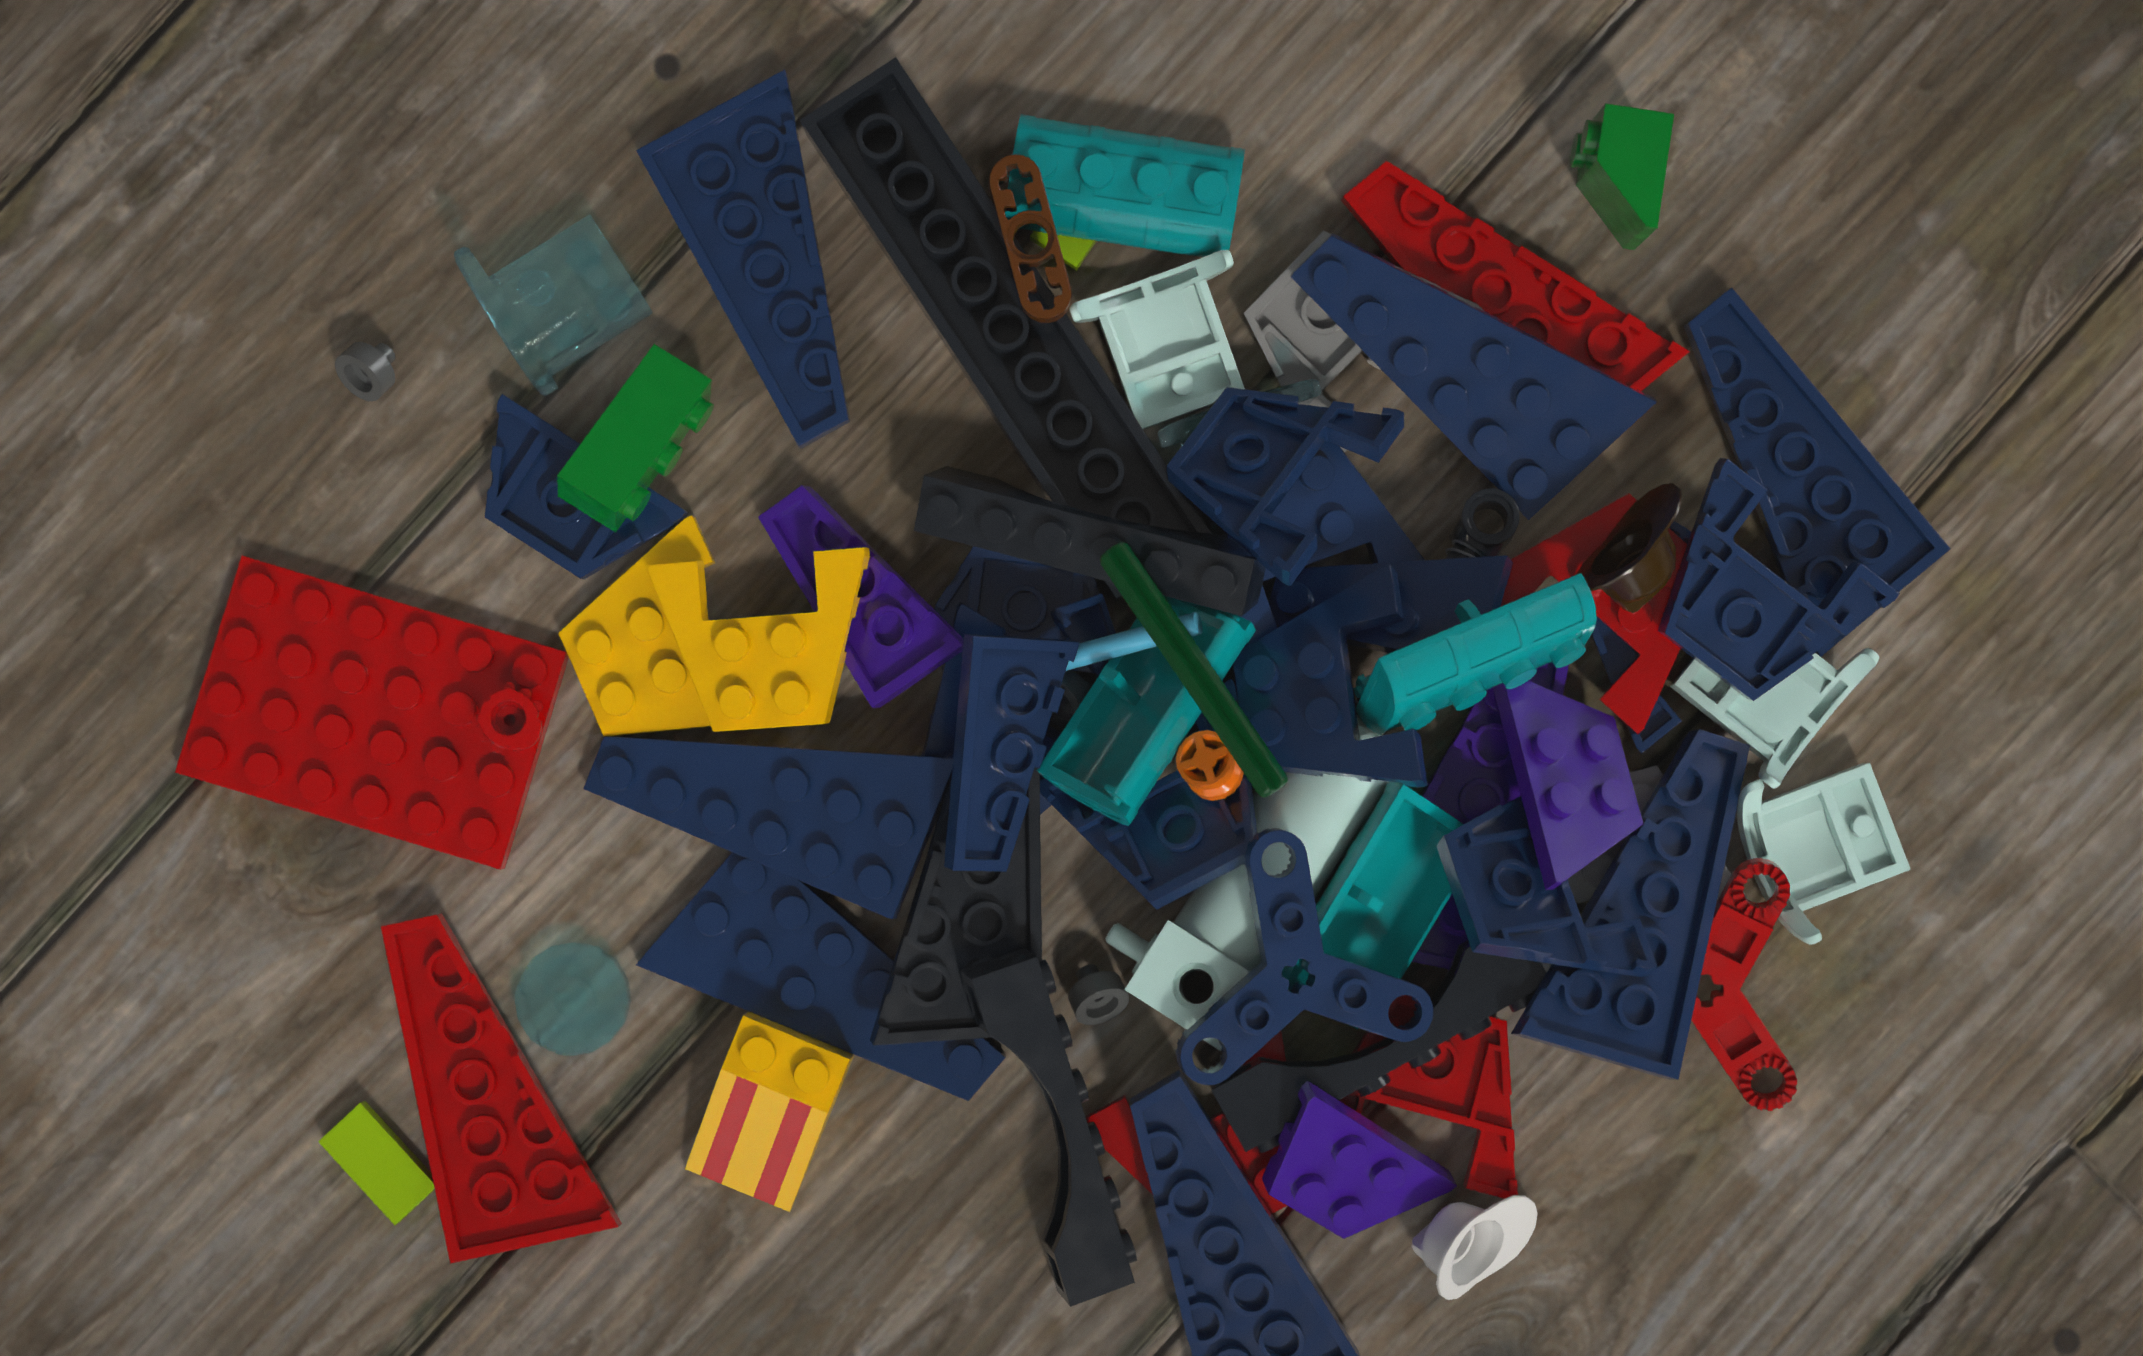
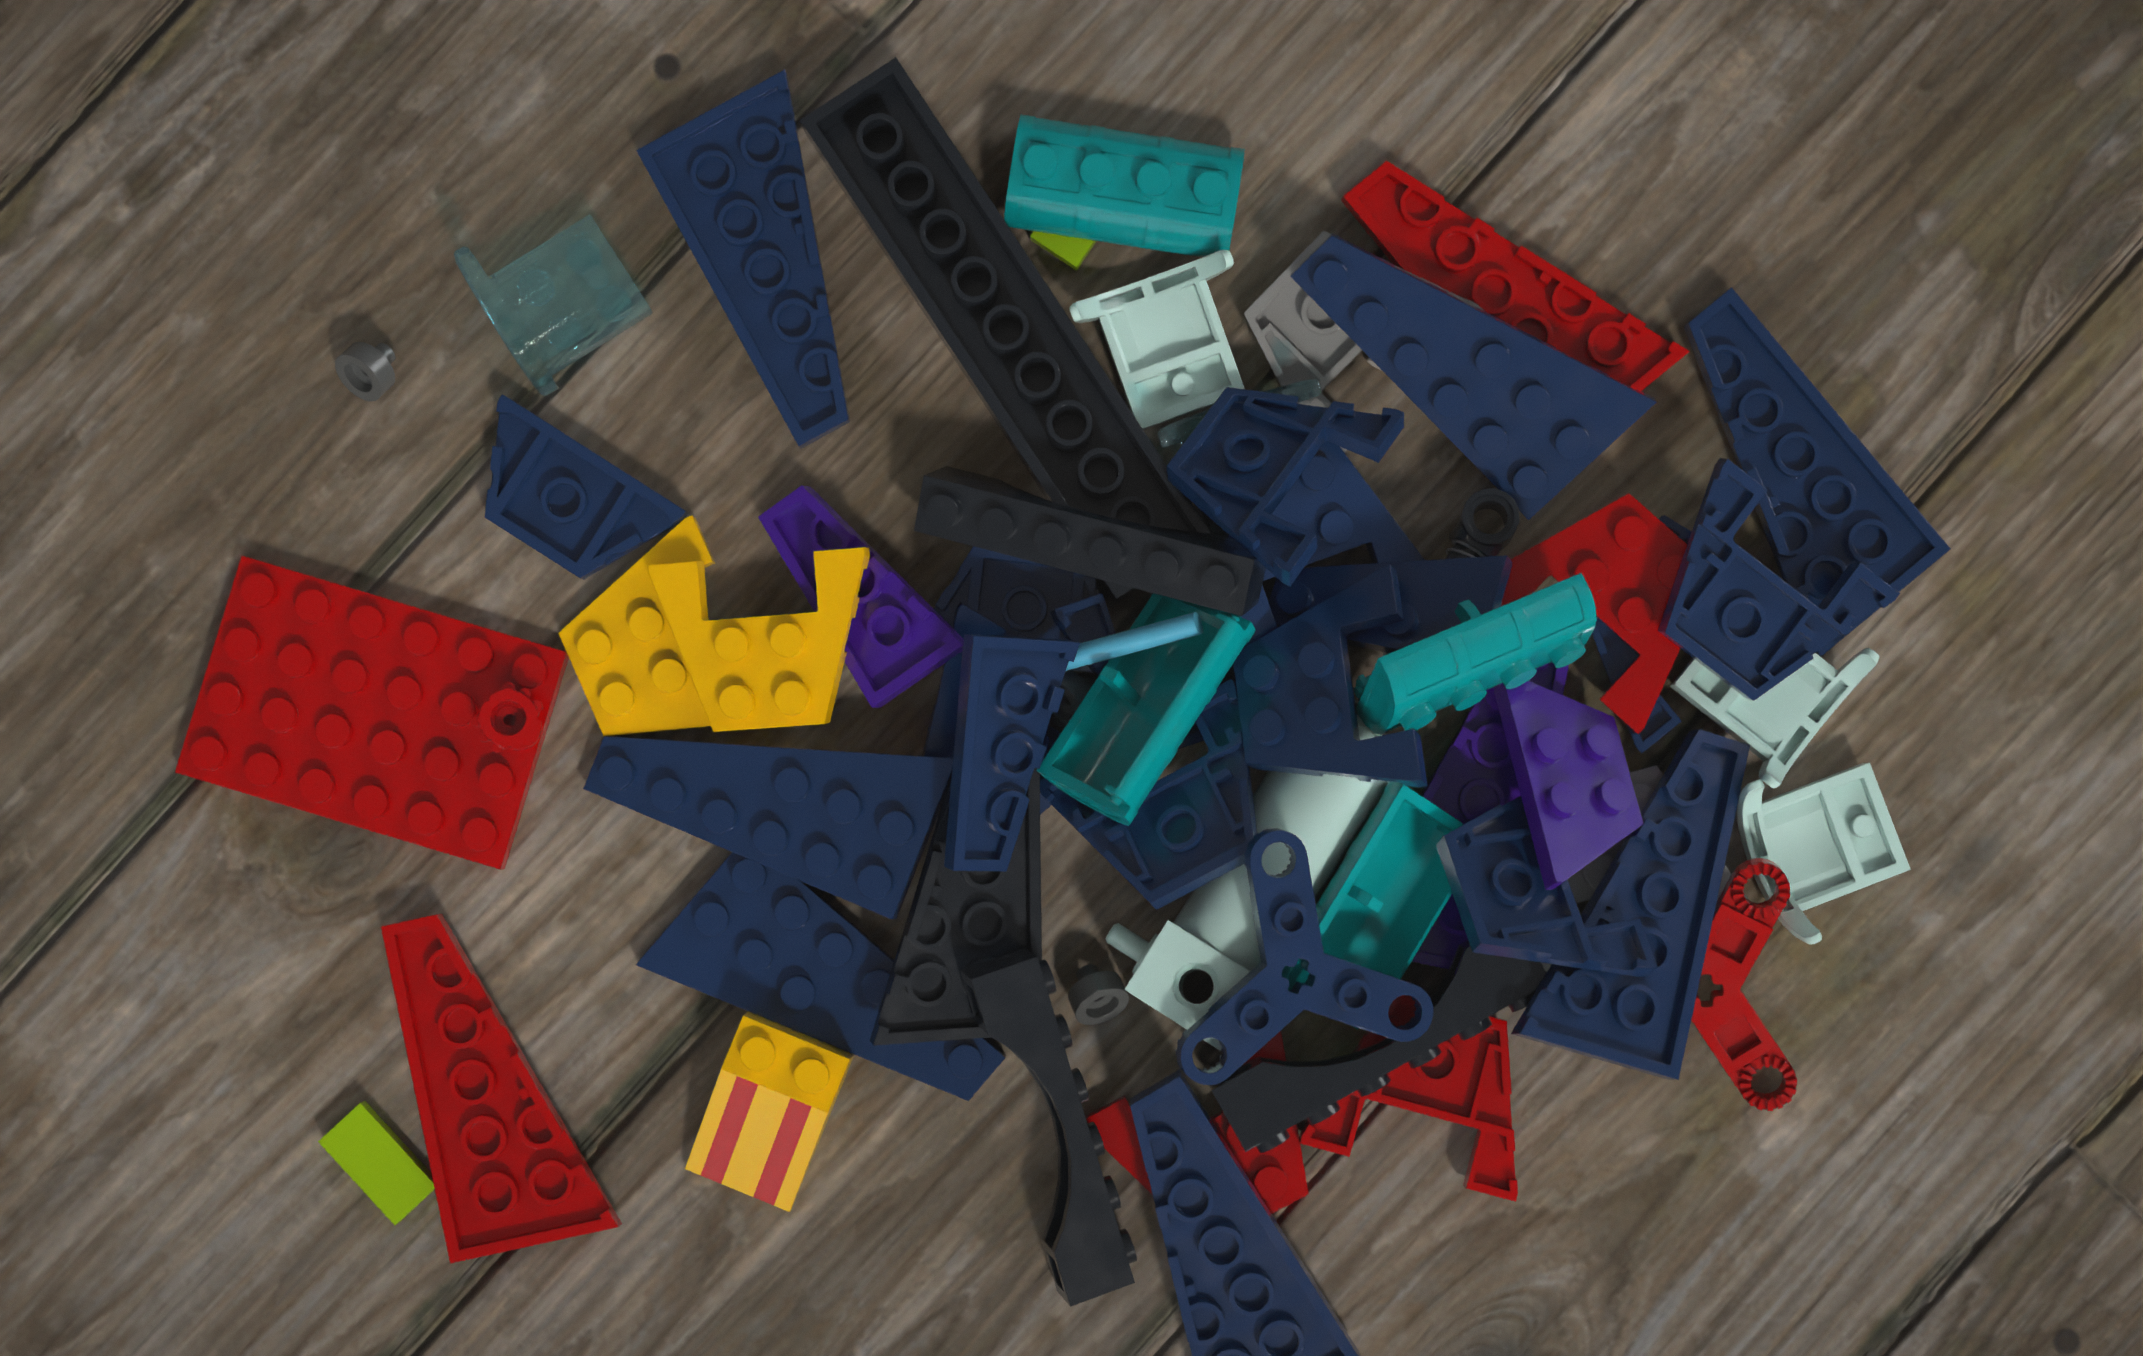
clear light blue tile [515,942,631,1057] -> none
green brick [557,344,714,533] -> none
reddish brown beam [990,154,1072,323] -> none
dark green axle [1100,542,1288,798] -> none
orange wheel [1176,730,1244,801] -> none
dark purple wing [1262,1081,1457,1239] -> none
white piece [1412,1195,1538,1300] -> none
green slope [1570,103,1674,250] -> none
dark brown piece [1576,483,1682,613] -> none

